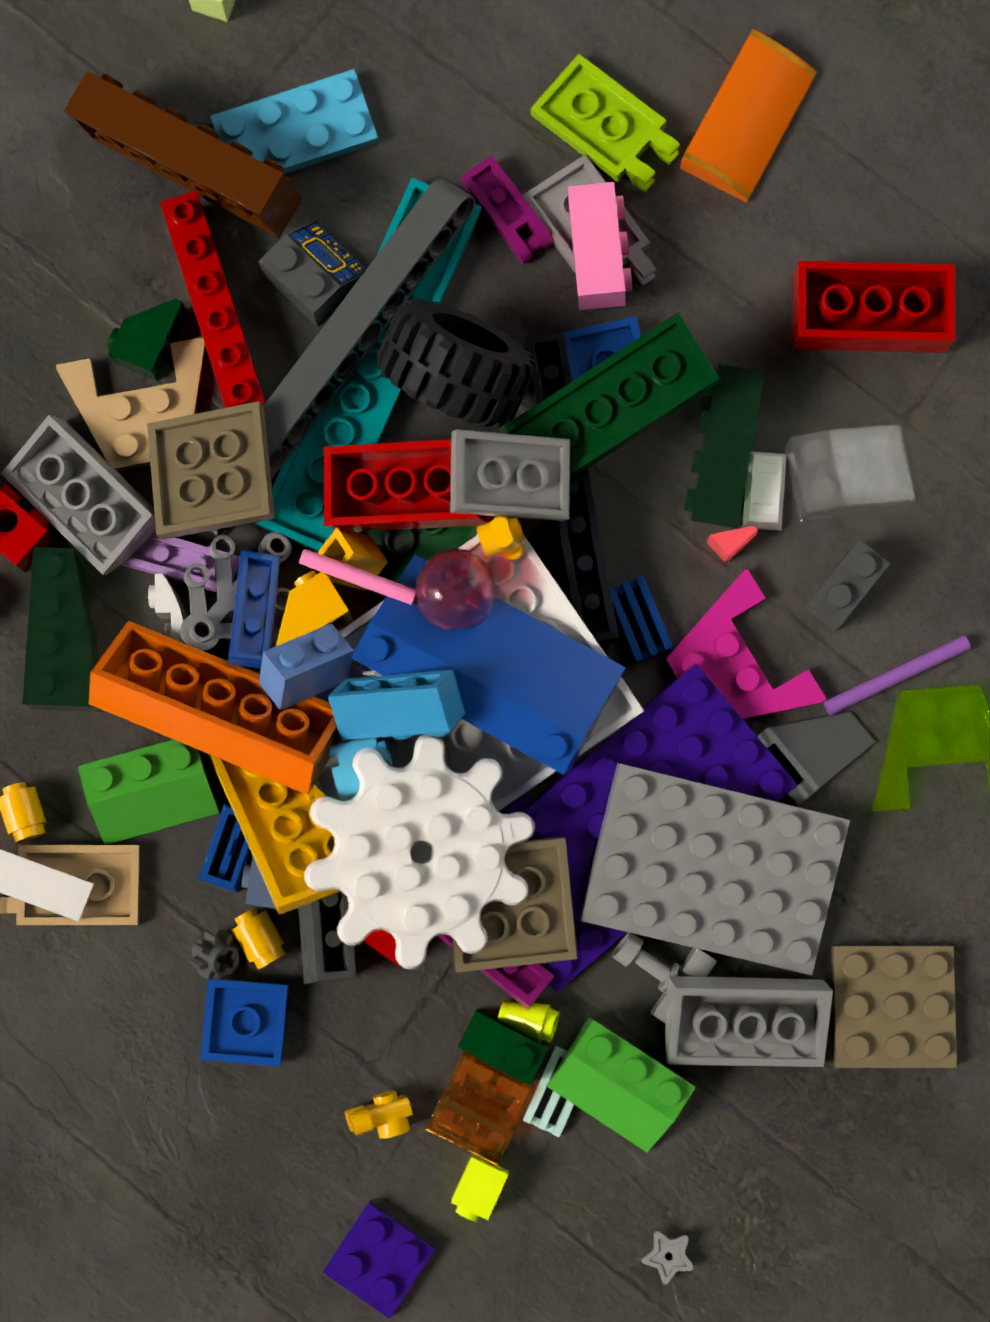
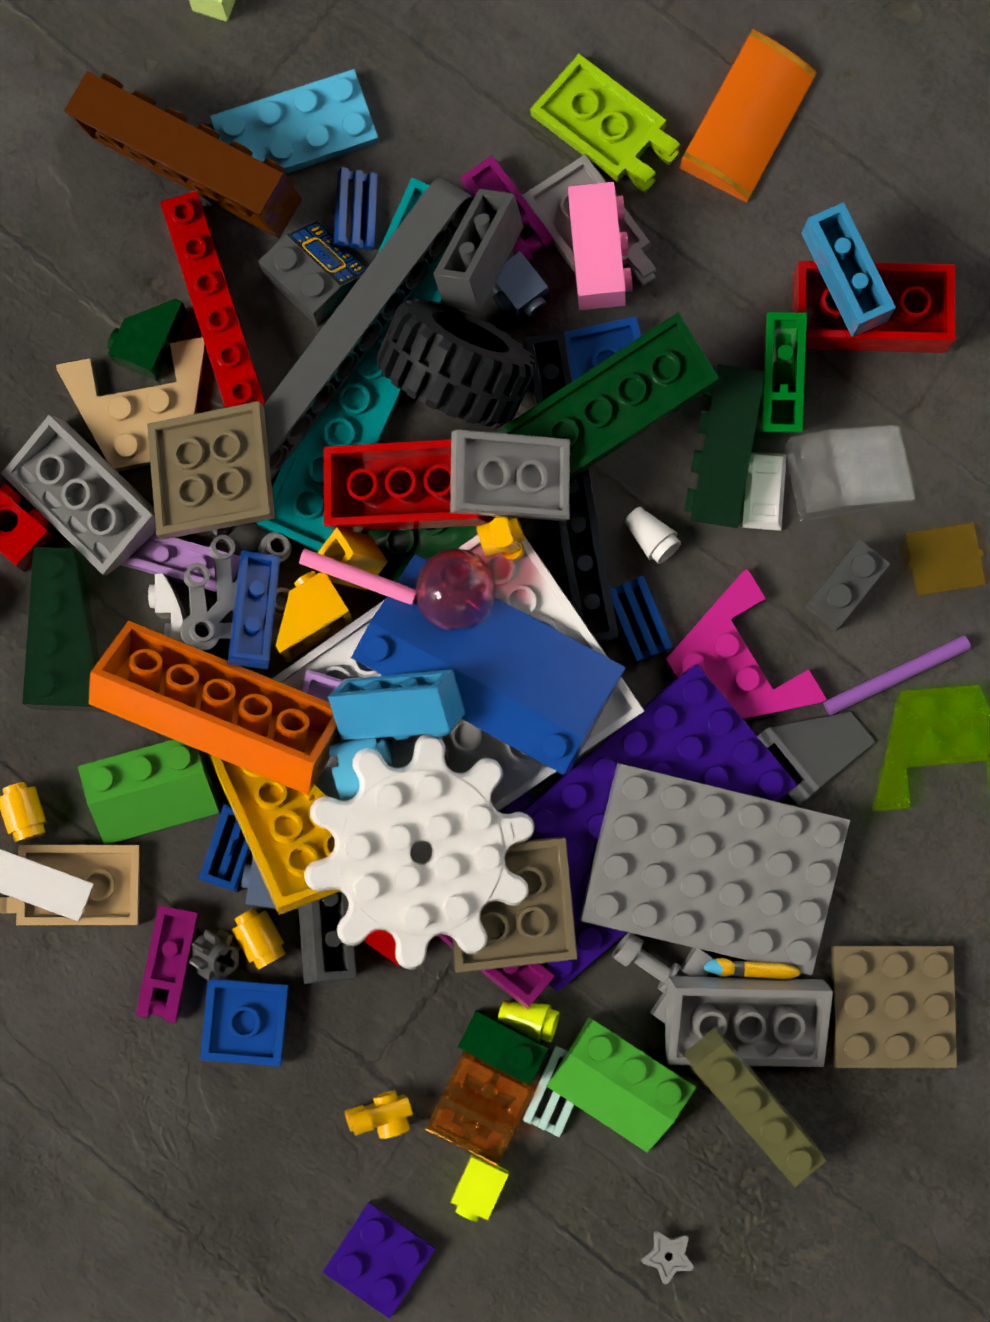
medium blue brick [259,623,354,710] -> none
coral slope [706,526,758,563] -> none
none -> magenta plate [136,906,200,1024]
none -> blue tile [334,167,377,251]
none -> dark grey brick [433,189,524,312]
none -> sand blue brick [492,251,548,321]
none -> white cone [624,507,681,564]
none -> olive brick [684,1027,826,1187]
none -> yellow piece [704,958,801,979]
none -> green slope [760,312,807,432]
none -> dark azure brick [801,202,896,337]
none -> clear yellow piece [905,522,986,597]

